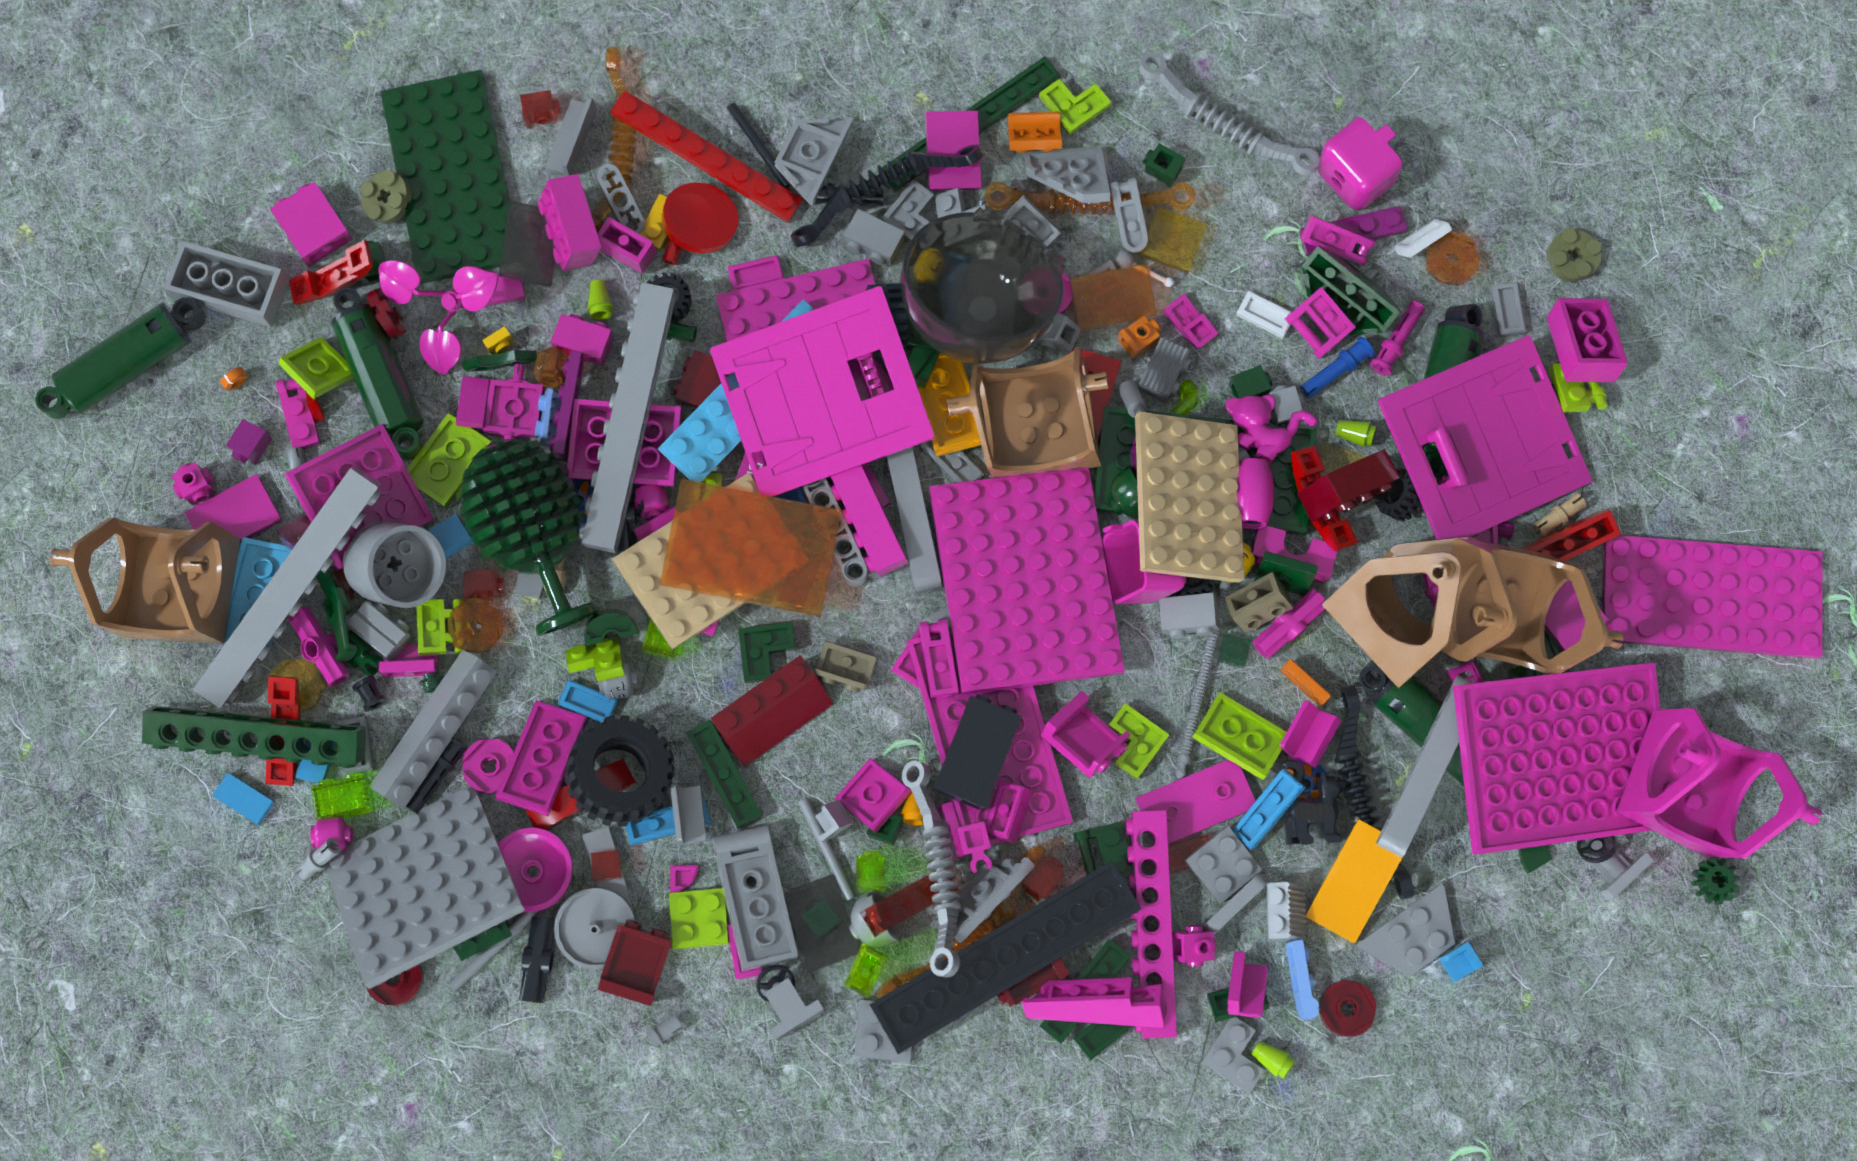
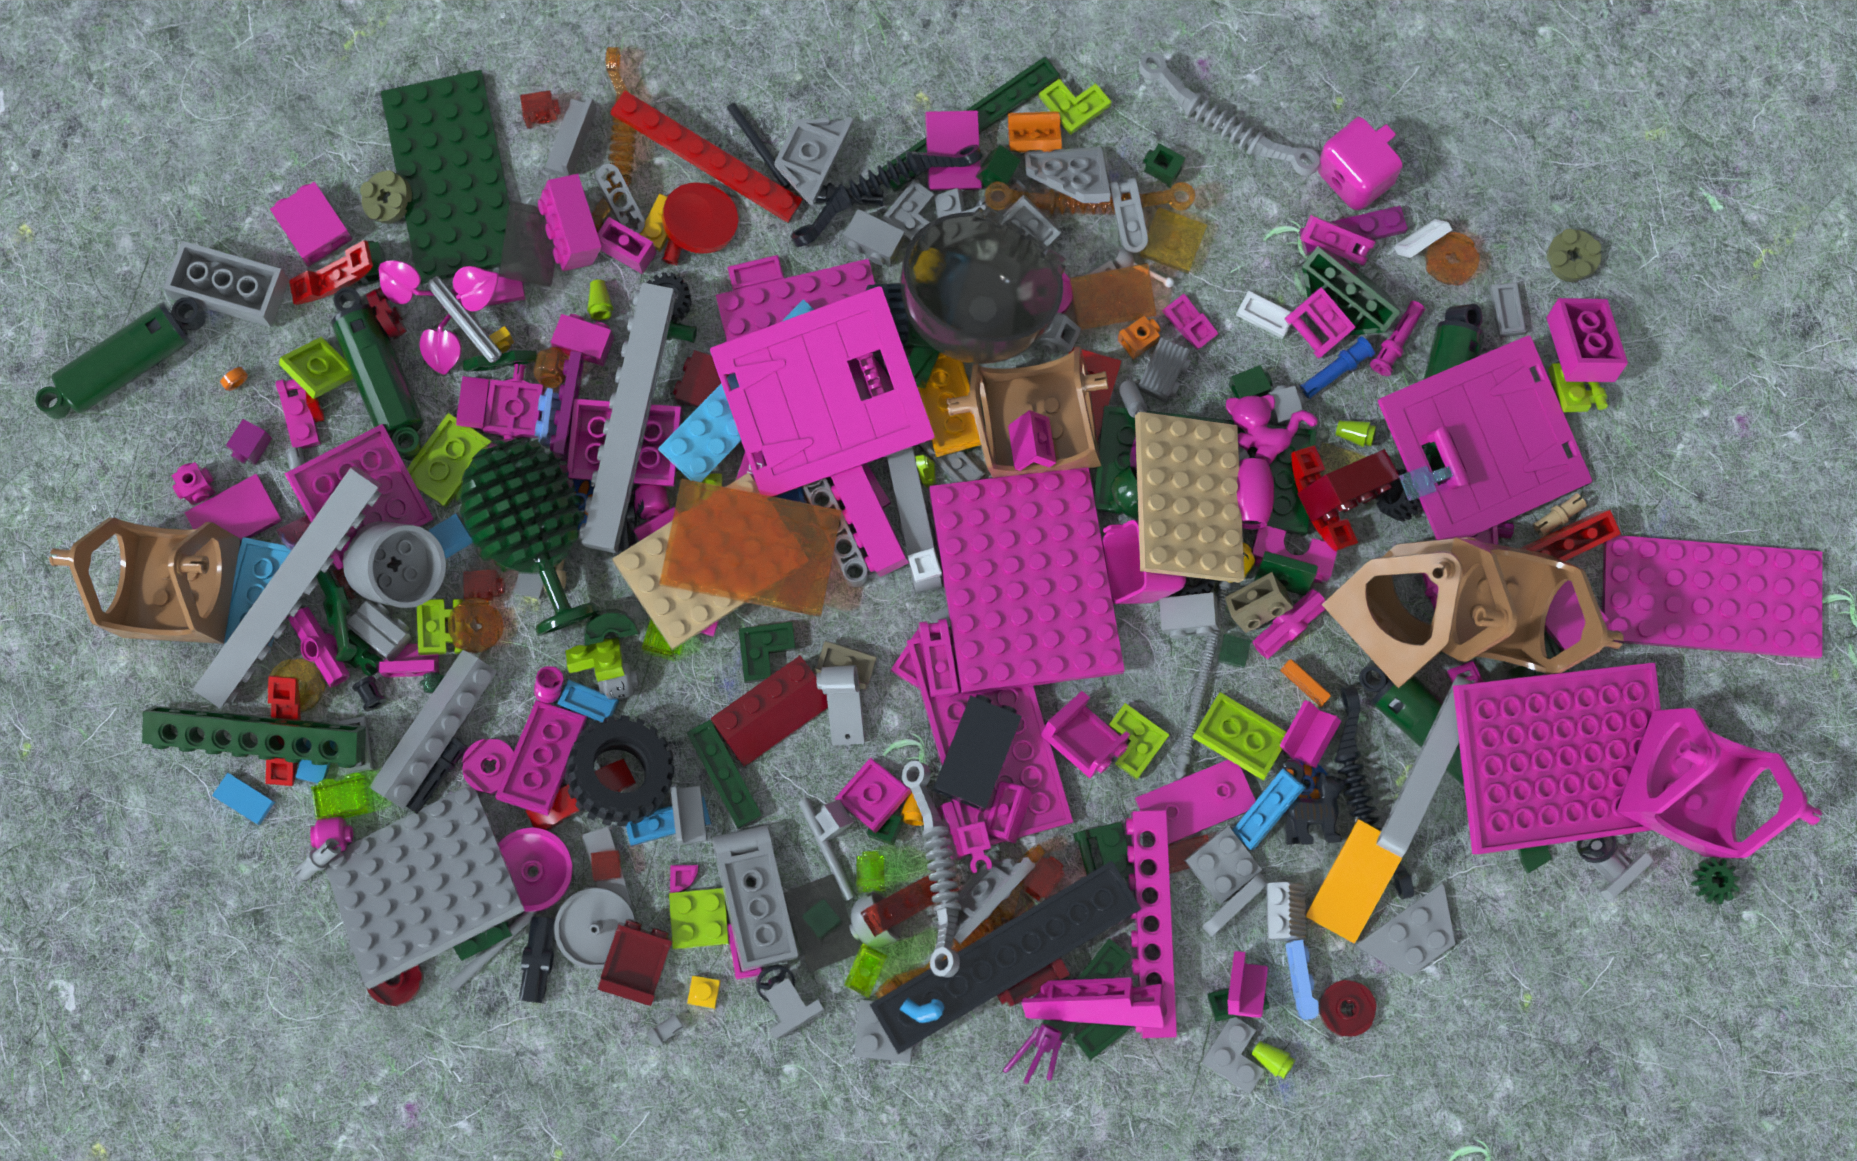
clear neon green arm [1172,380,1198,415] -> none
dark pink brick [1172,925,1216,966] -> none
dark azure panel [1438,942,1483,983] -> none
none -> light grey axle [427,276,502,363]
none -> dark pink wheel [534,666,564,703]
none -> yellow plate [687,976,721,1009]
none -> light grey door [817,665,865,745]
none -> dark azure arm [900,998,944,1023]
none -> white tile [908,548,942,583]
none -> lime tile [915,455,936,488]
none -> dark green brick [975,145,1021,191]
none -> magenta plant [1003,1023,1063,1084]
none -> dark pink panel [1008,410,1056,471]
none -> clear light blue plate [1399,465,1453,501]

